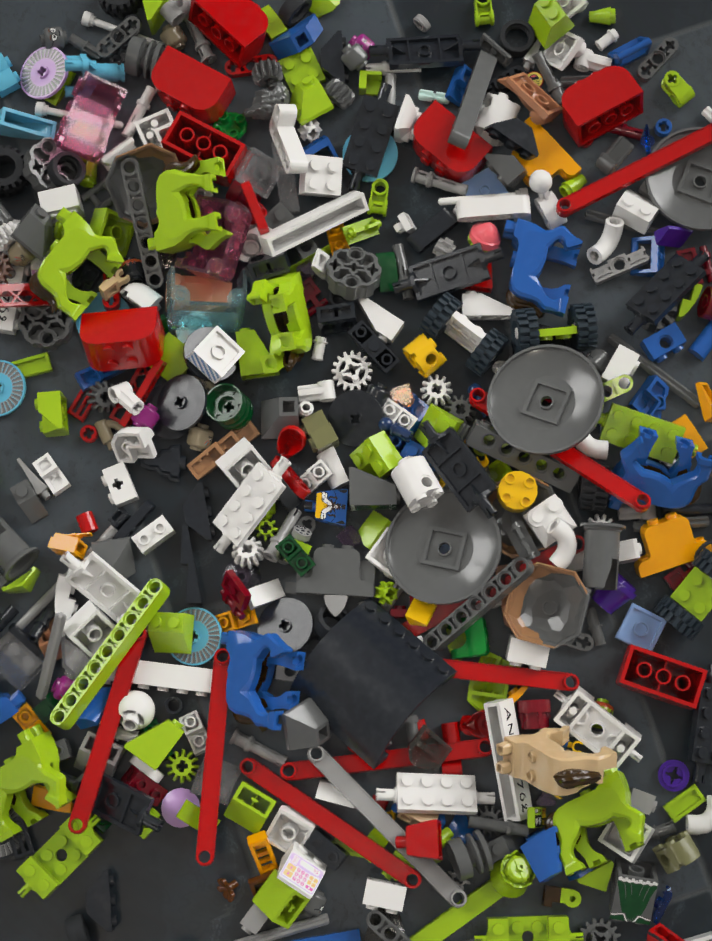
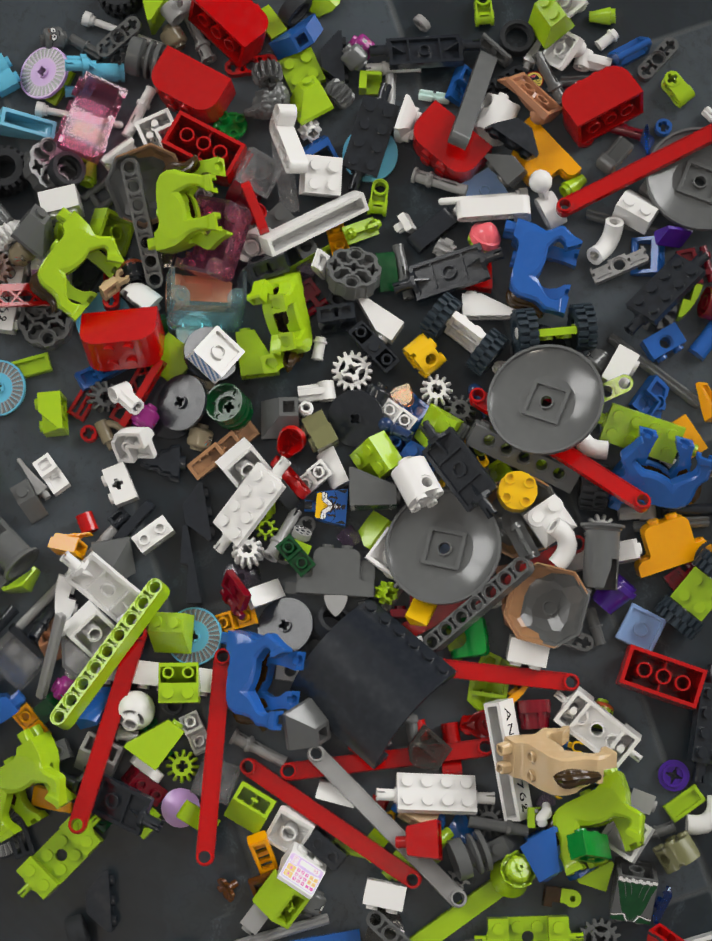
none -> lime slope [158,662,201,704]
none -> white arm [535,802,552,827]
none -> green brick [567,828,612,864]

